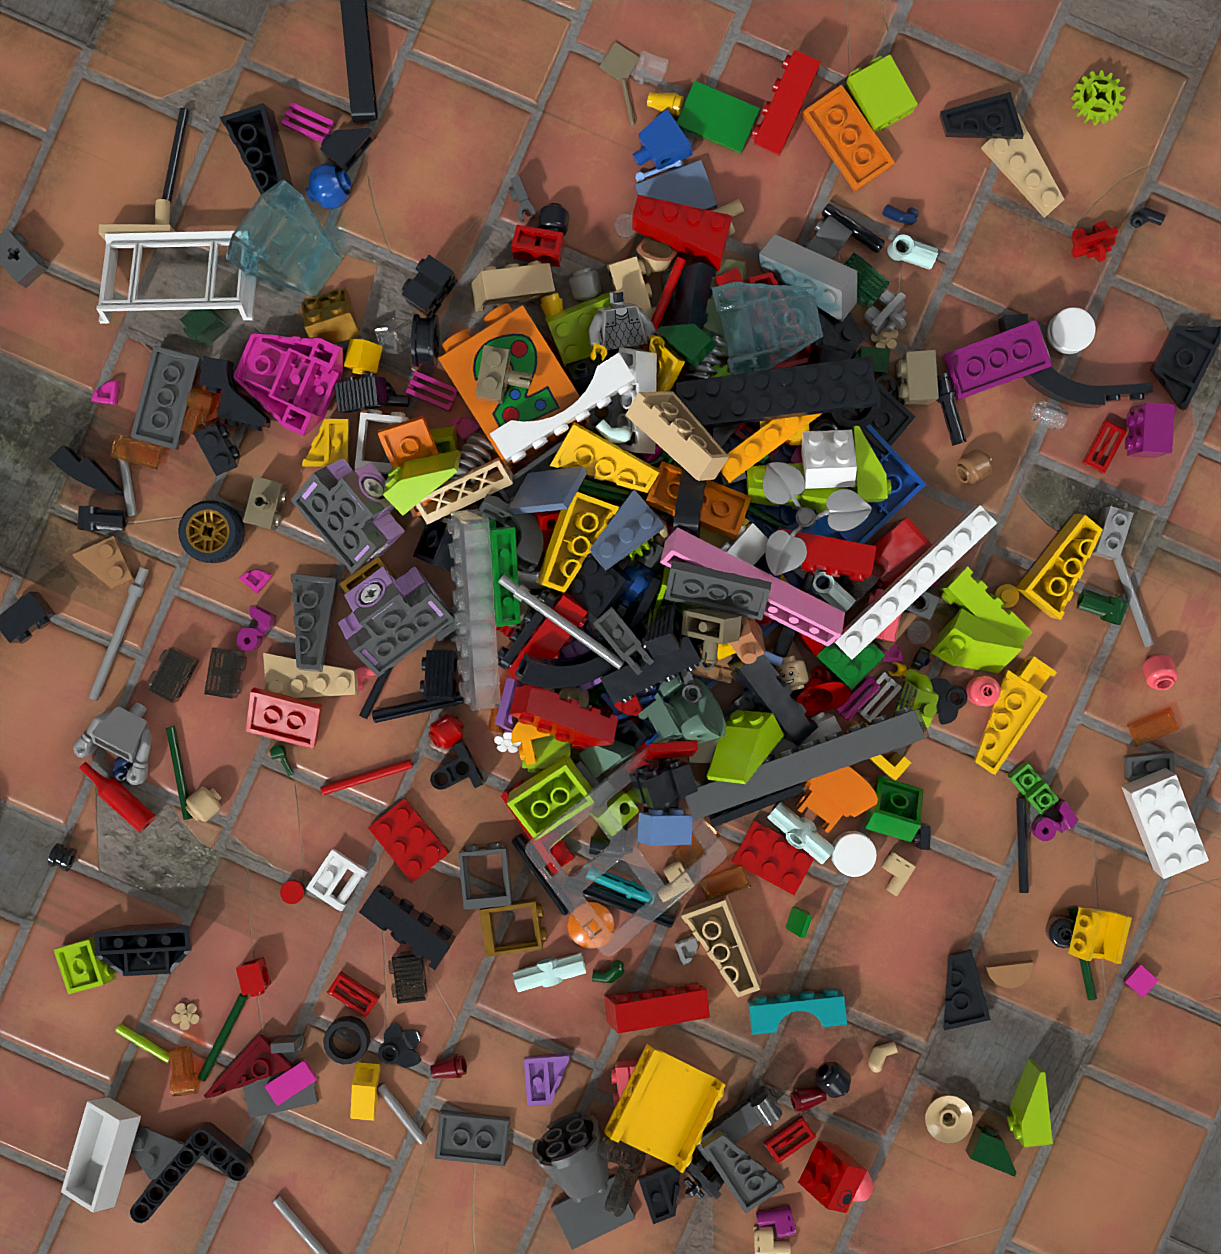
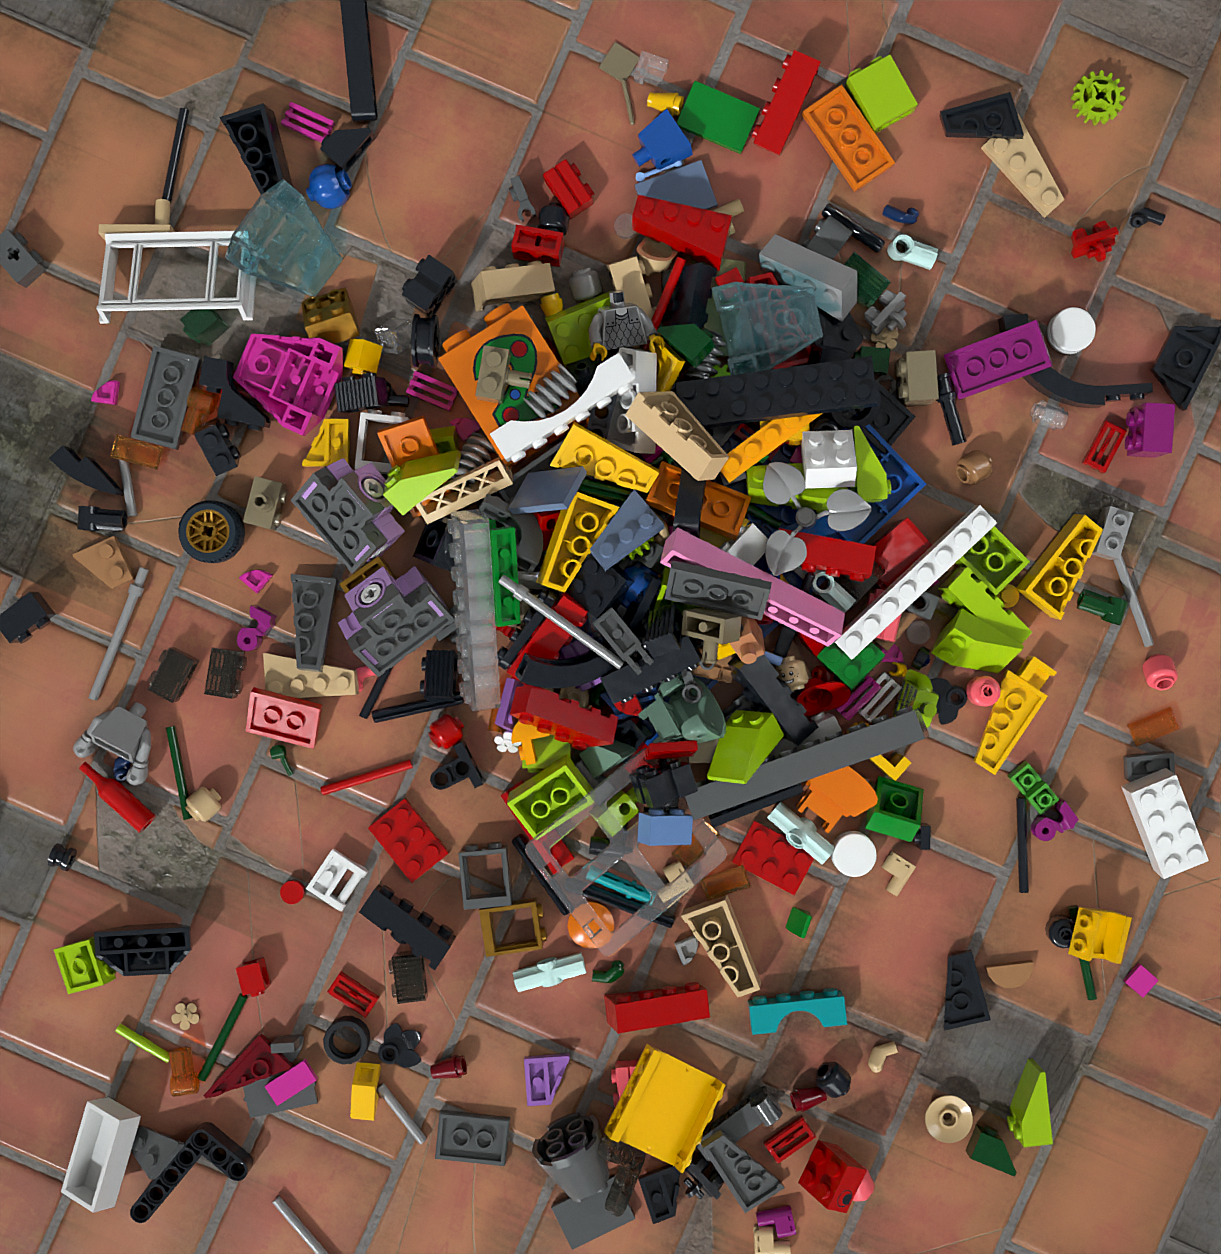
light aqua arm [595,419,632,444] -> none
none -> light grey piece [523,364,577,419]
none -> red brick [543,159,594,219]
none -> lime brick [955,526,1030,596]

